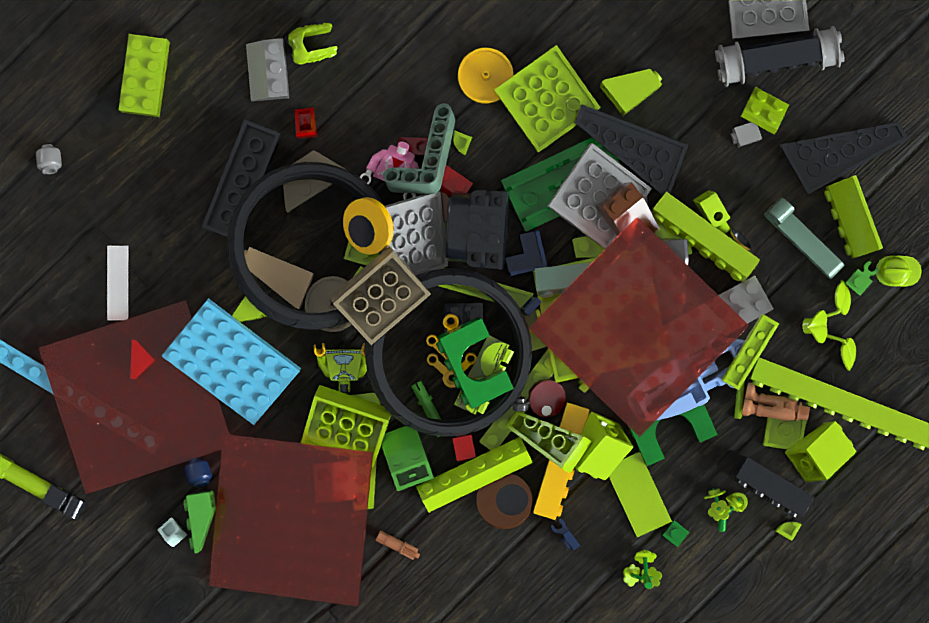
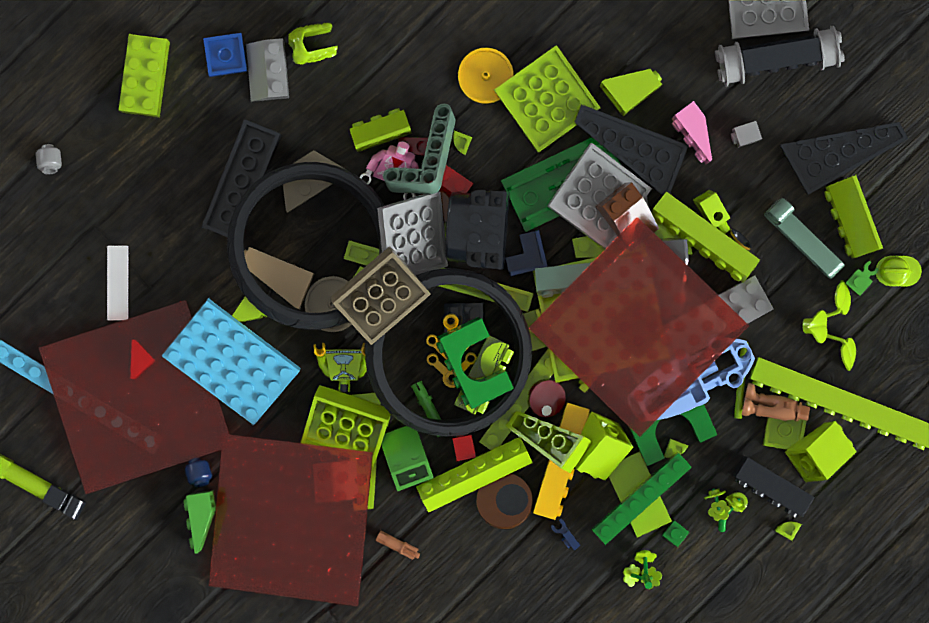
light aqua slope [158,517,187,547] -> none
red slope [295,107,317,139] -> none
yellow piece [343,197,393,255] -> none
dark grey plate [513,396,530,411] -> none
dark blue tile [520,297,541,316] -> none
lime tile [721,313,779,390] -> none
lime plate [741,87,789,135] -> none
none -> blue plate [203,33,247,77]
none -> lime slope [350,108,412,152]
none -> green brick [592,452,692,545]
none -> lime tile [664,439,688,458]
none -> bright pink slope [672,101,712,164]

